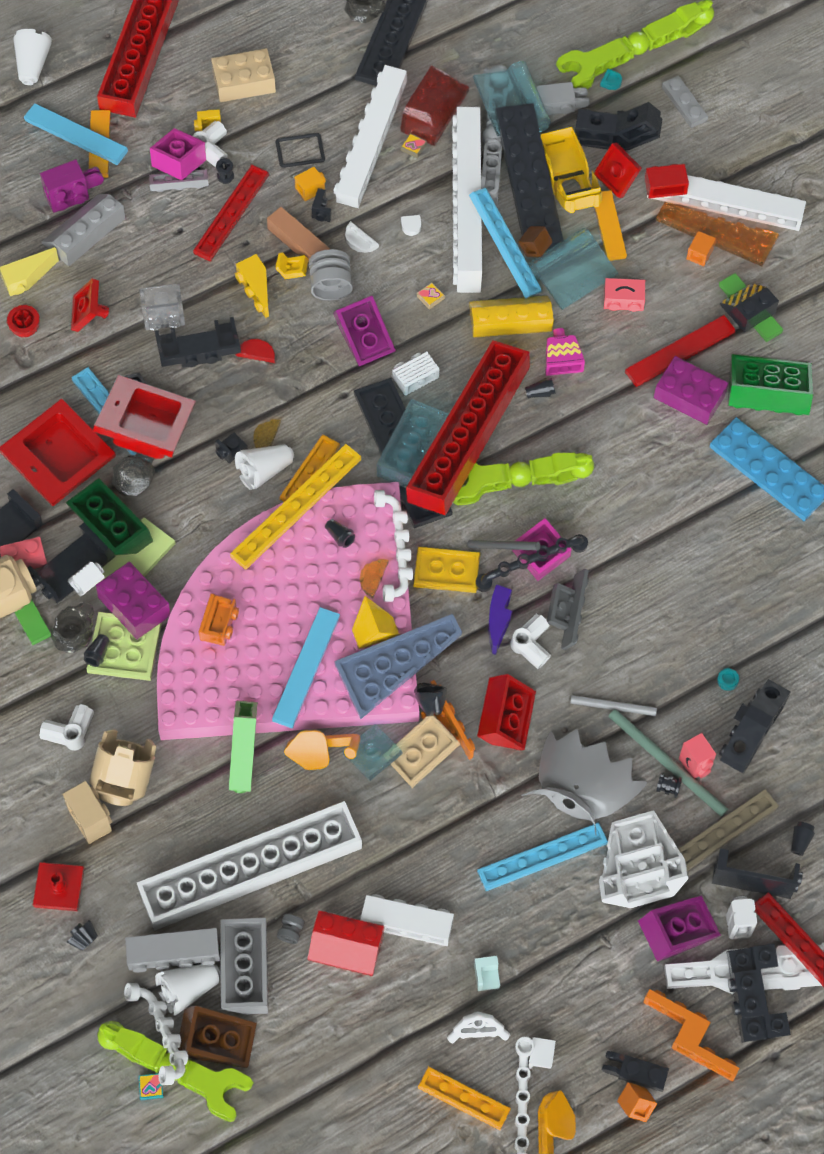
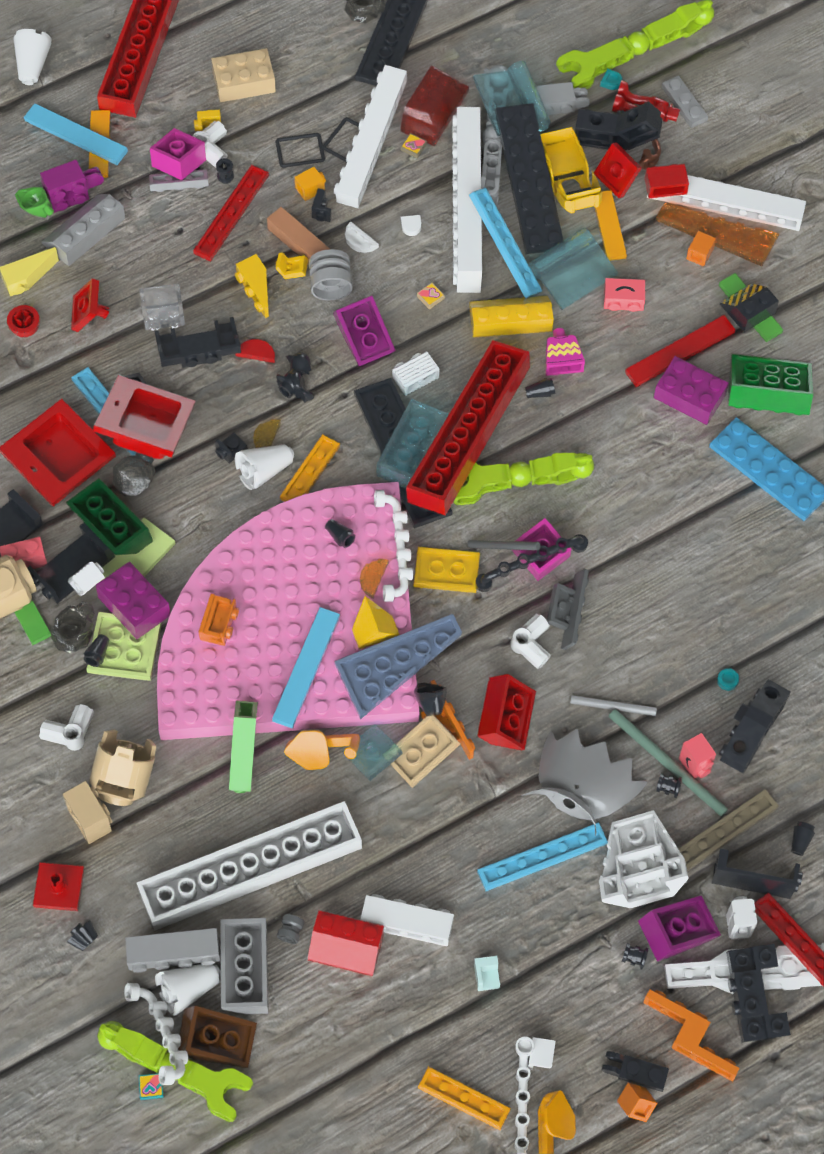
yellow plate [230,444,361,570] -> none
white piece [447,1012,510,1044] -> none
dark purple slope [488,584,512,655] -> none
reddish brown panel [518,226,552,257] -> none
none -> bright green hat [15,187,54,218]
none -> black animal [276,352,314,403]
none -> black piece [323,117,359,162]
none -> red piece [612,80,680,122]
none -> black bush [622,943,649,970]
none -> copper piece [639,139,661,170]

